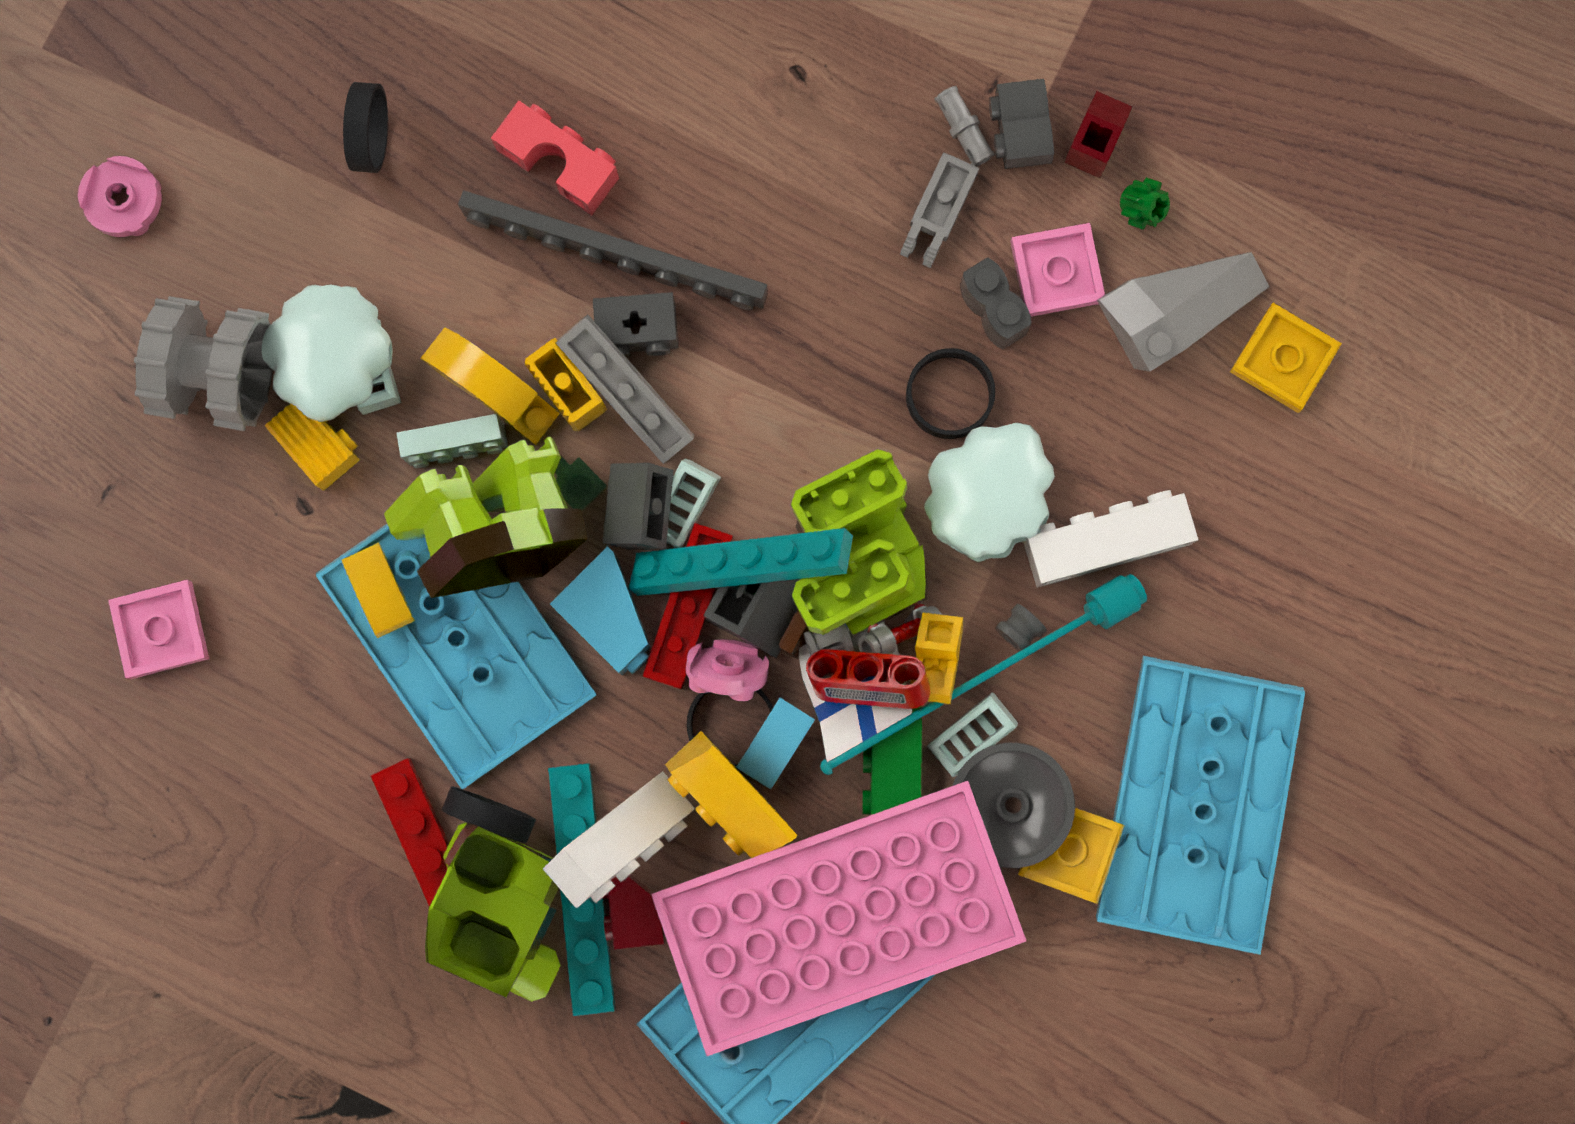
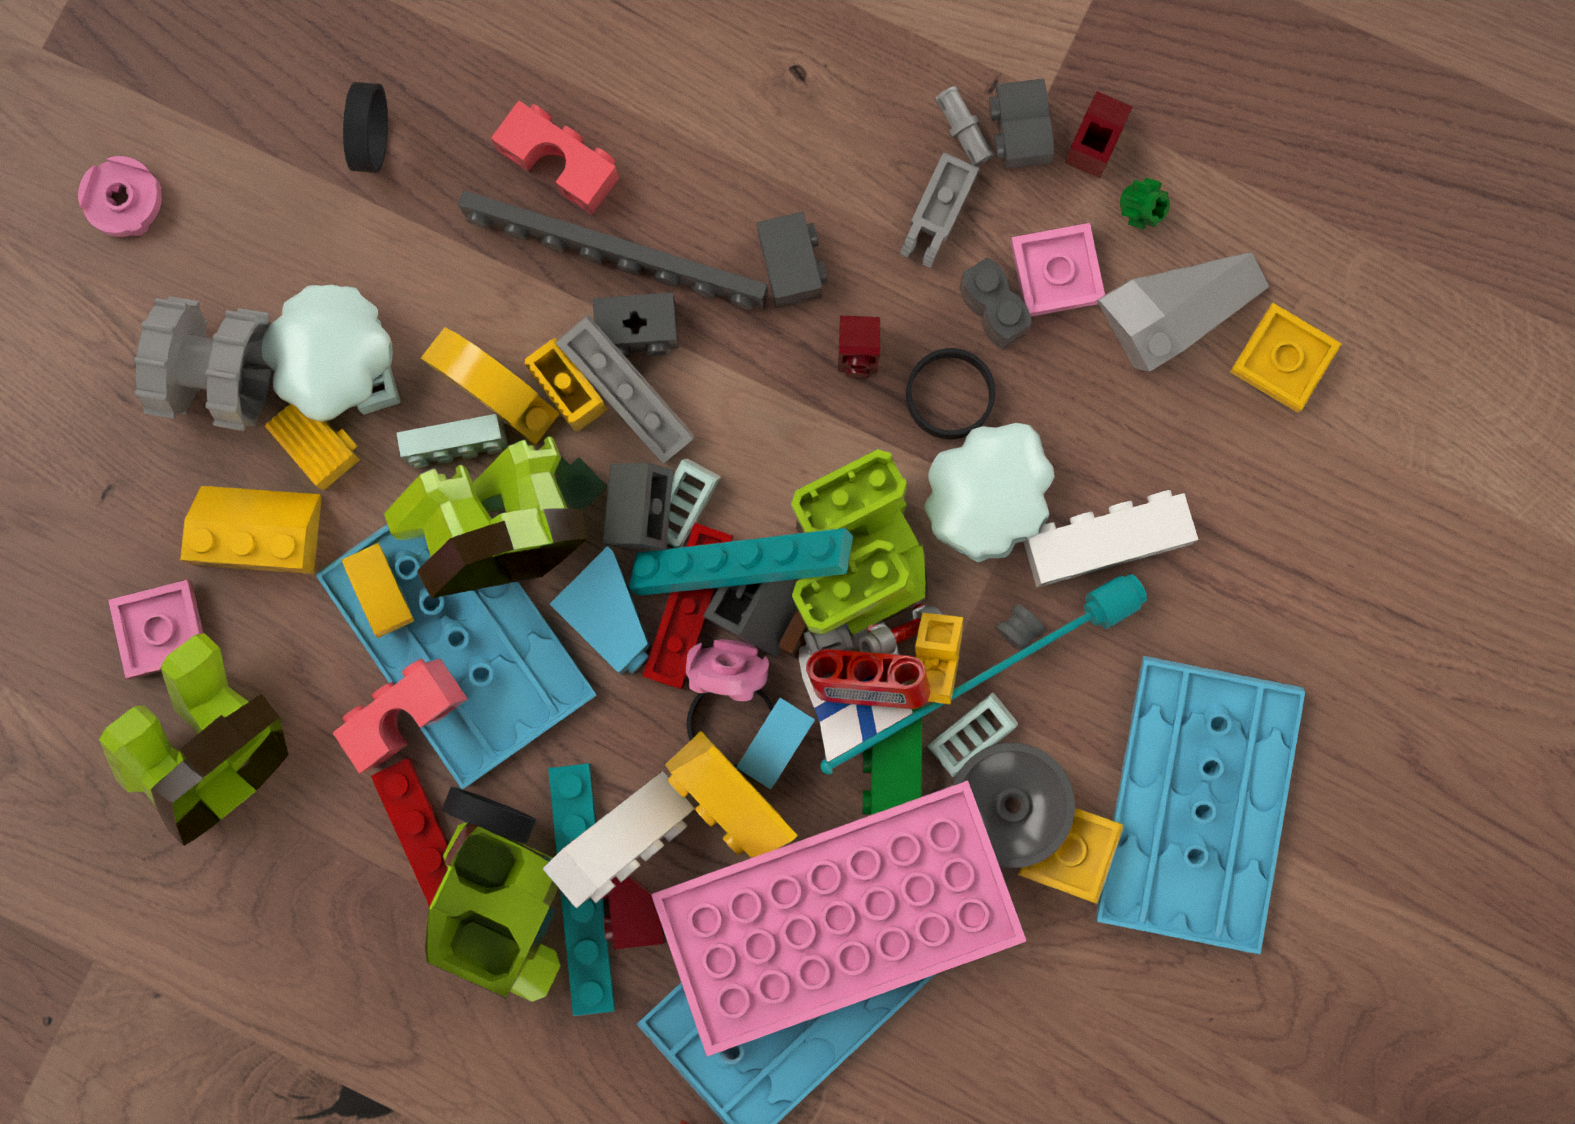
none -> lime piece [99,633,289,846]
none -> yellow slope [180,486,322,574]
none -> coral arch [333,659,468,774]
none -> dark grey brick [757,212,828,308]
none -> dark red slope [838,315,880,378]

